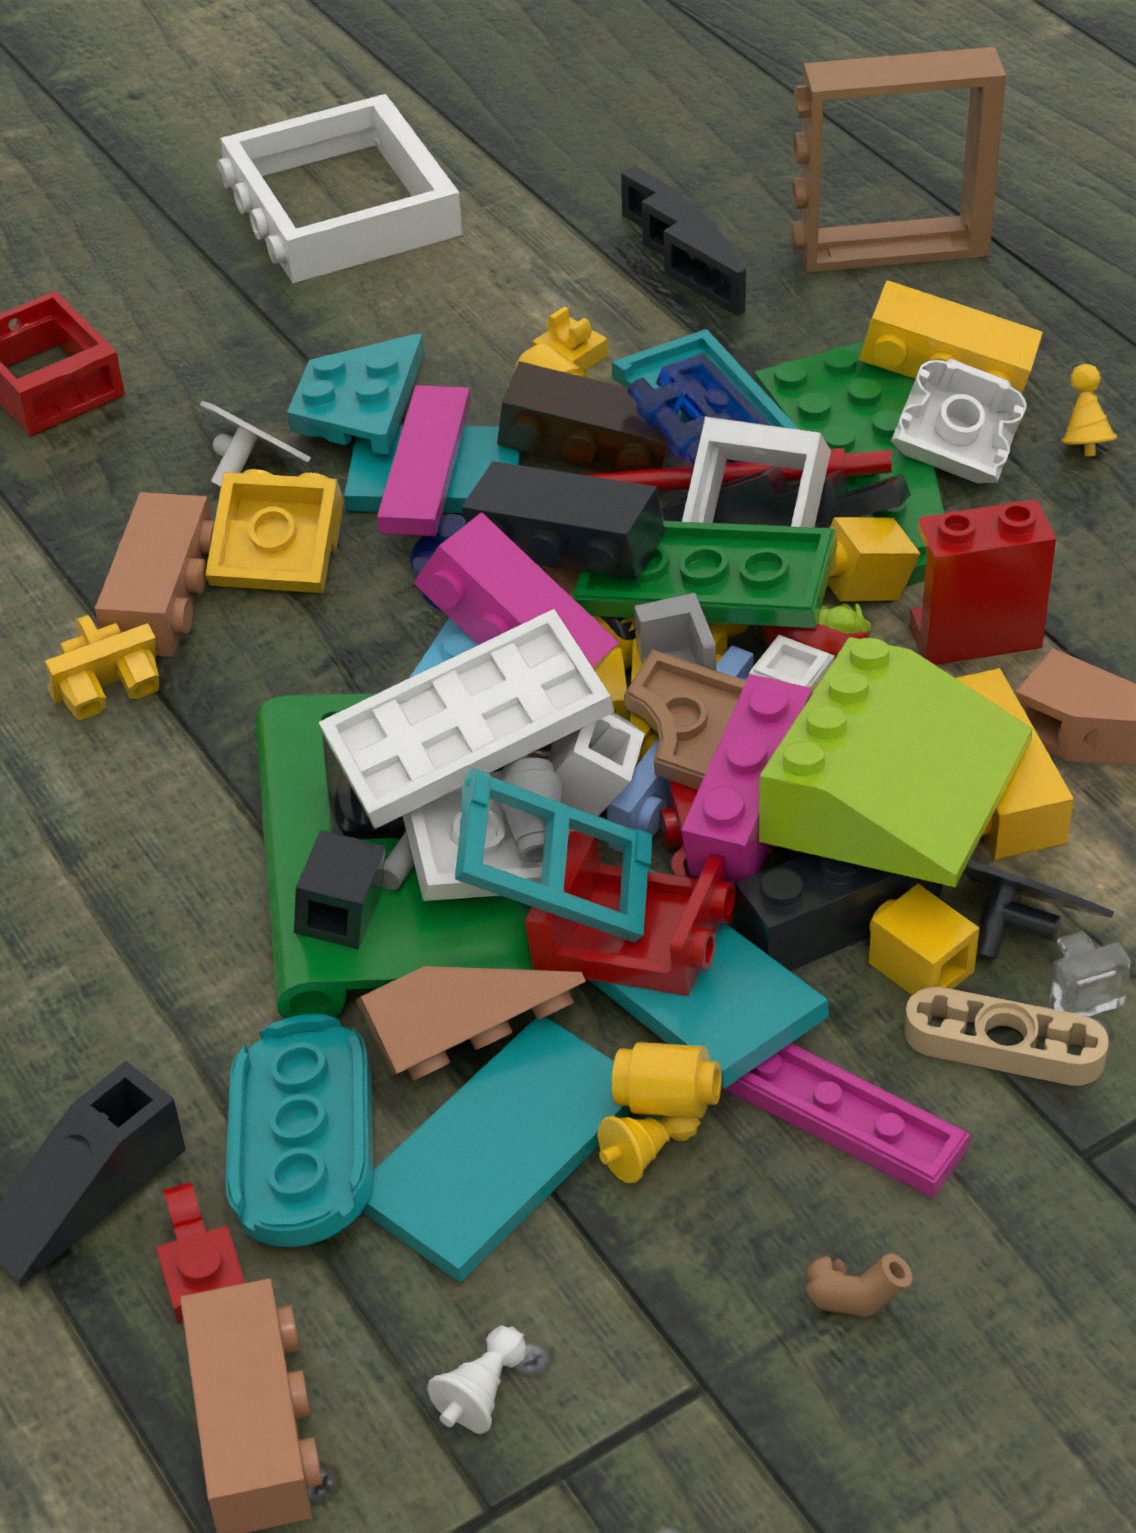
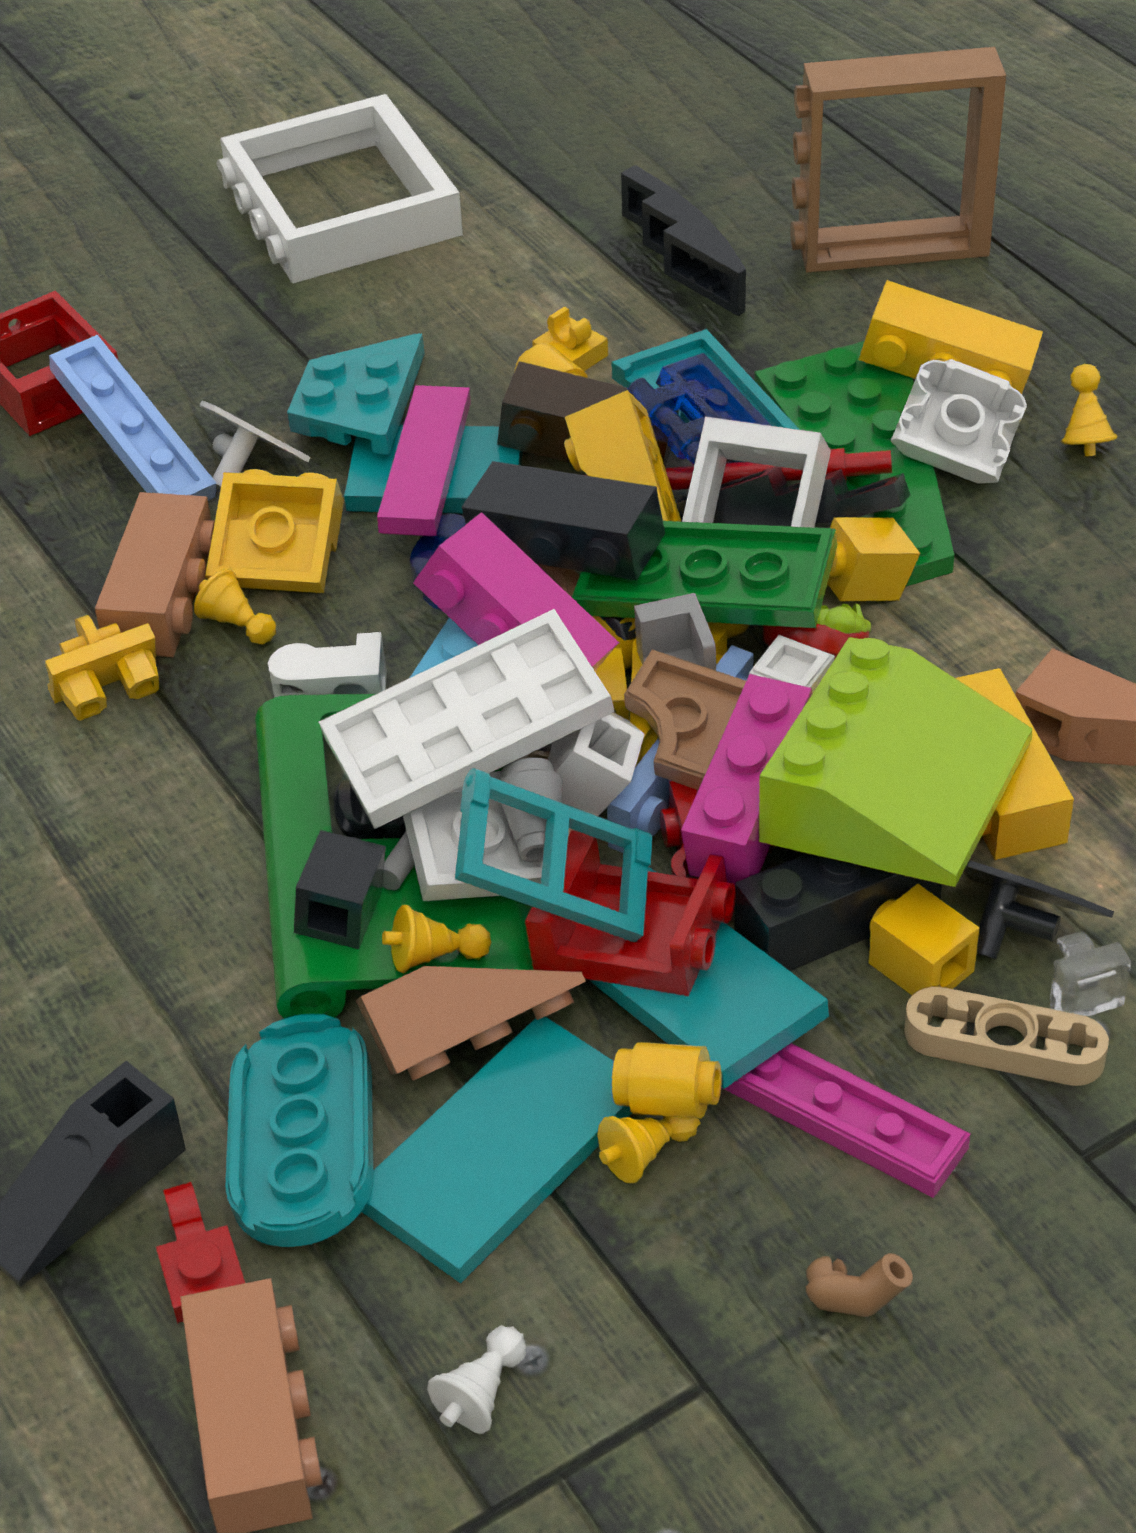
red panel [909,500,1056,665] -> none
none -> light blue plate [49,335,216,500]
none -> yellow piece [194,569,276,645]
none -> white leg [268,632,387,697]
none -> yellow piece [382,905,492,973]
none -> yellow slope [564,390,681,522]

